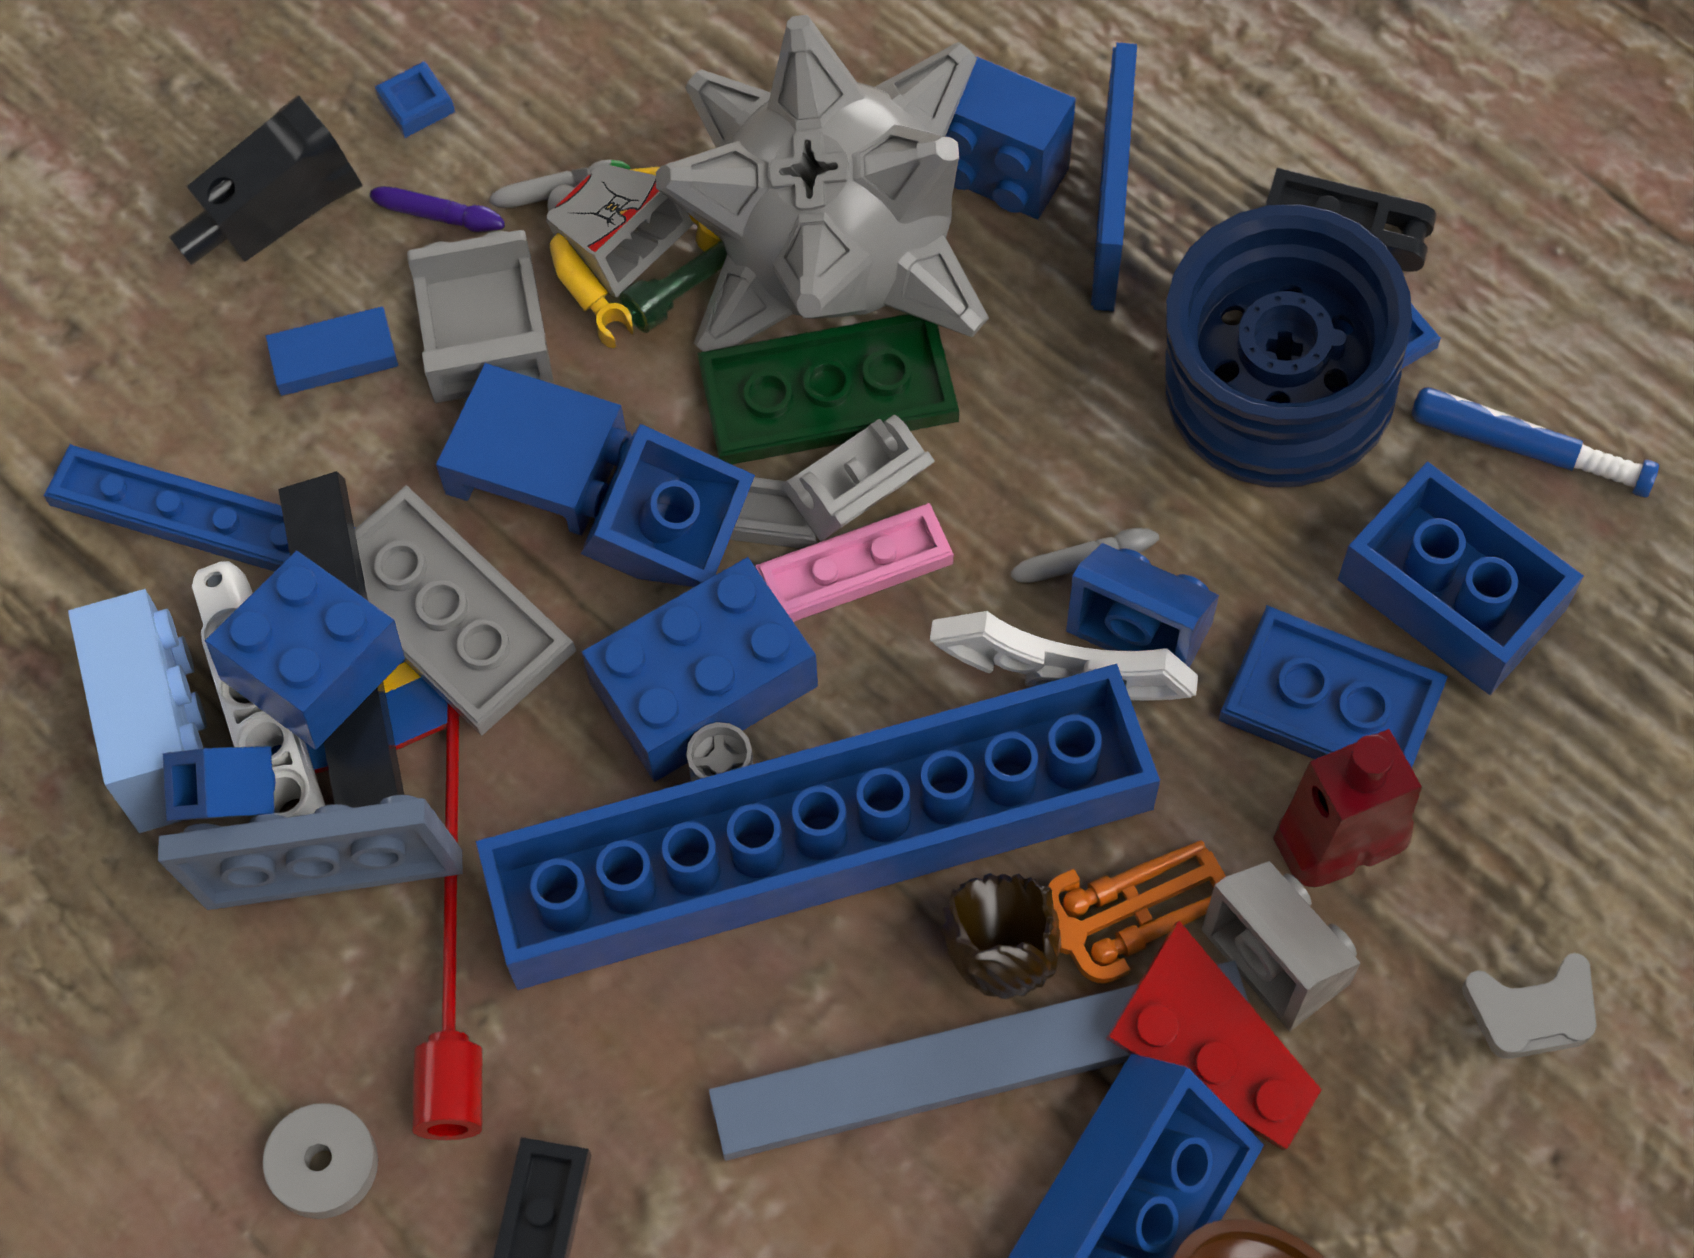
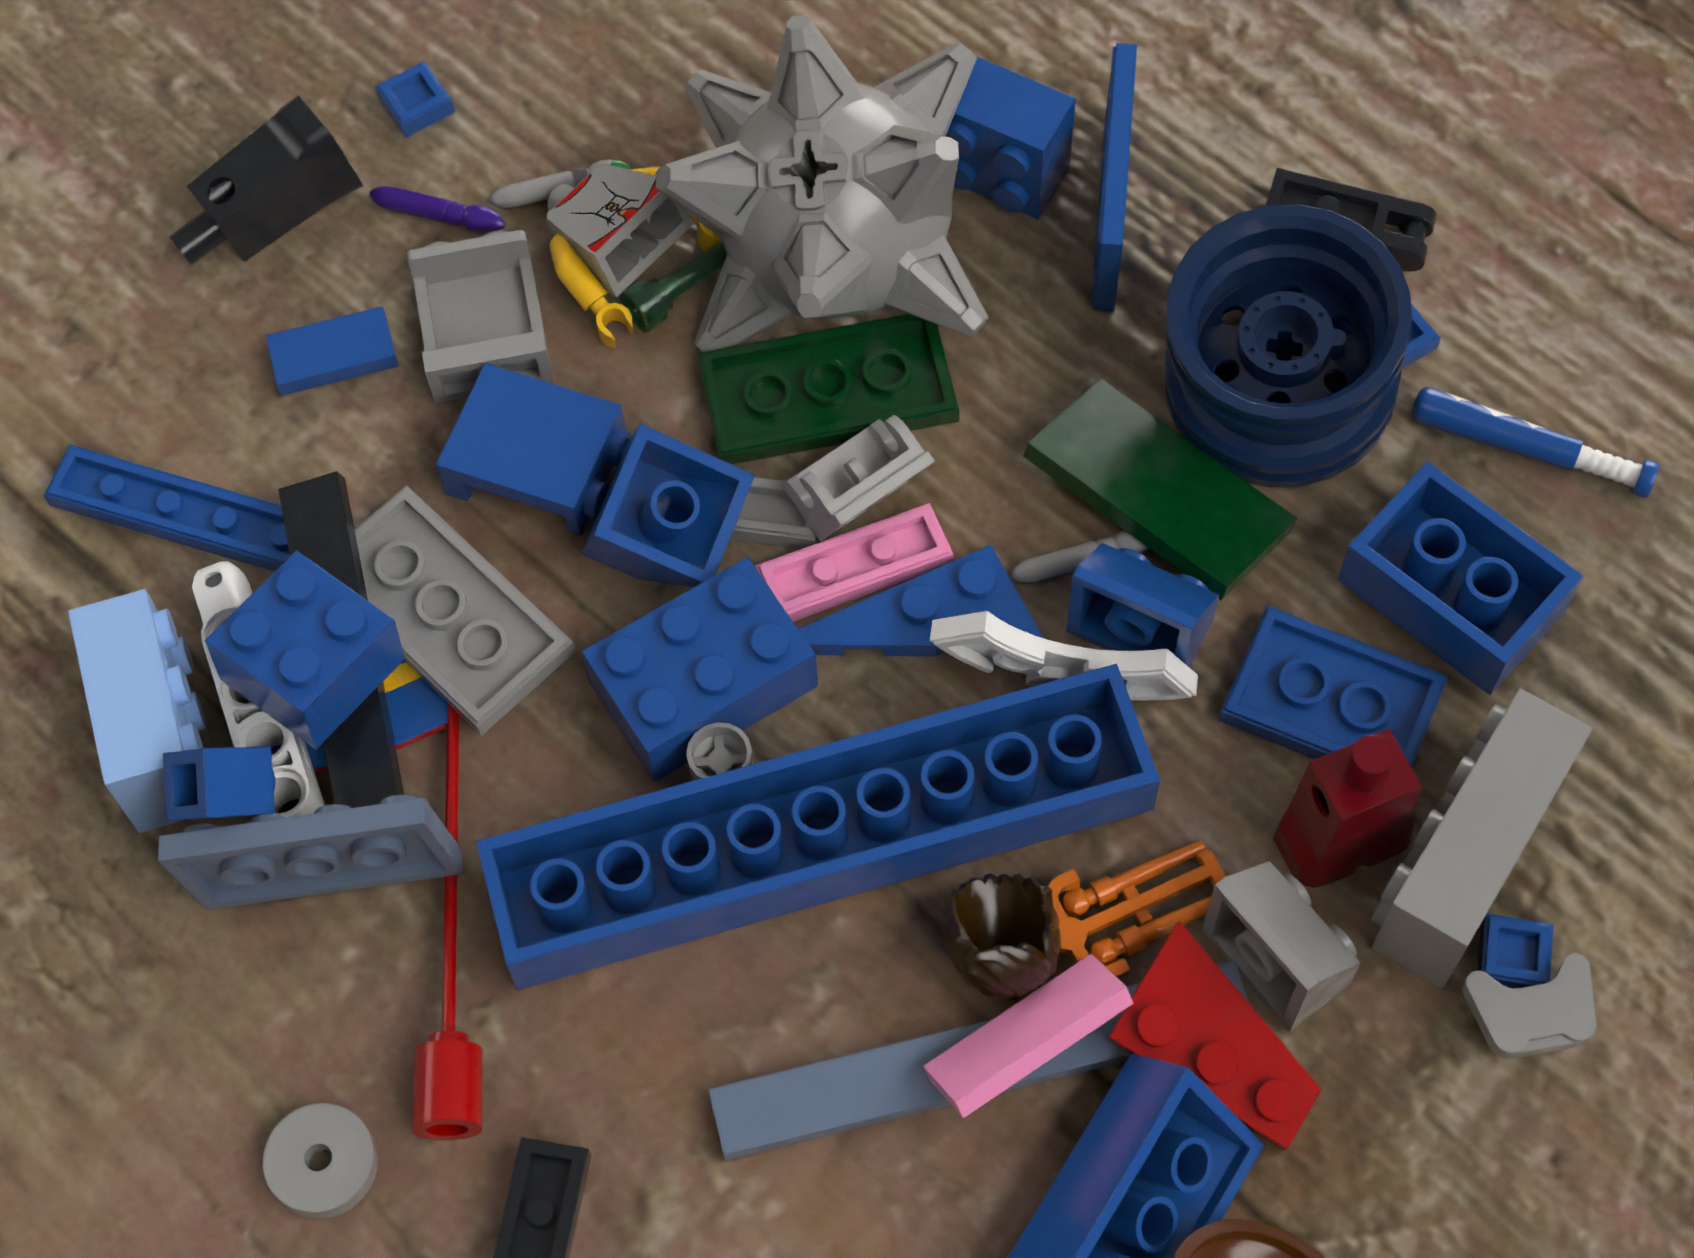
none -> blue wing [799,545,1043,657]
none -> bright pink tile [923,954,1133,1118]
none -> dark green tile [1023,379,1297,600]
none -> light grey brick [1370,688,1593,990]
none -> blue tile [1478,913,1554,988]

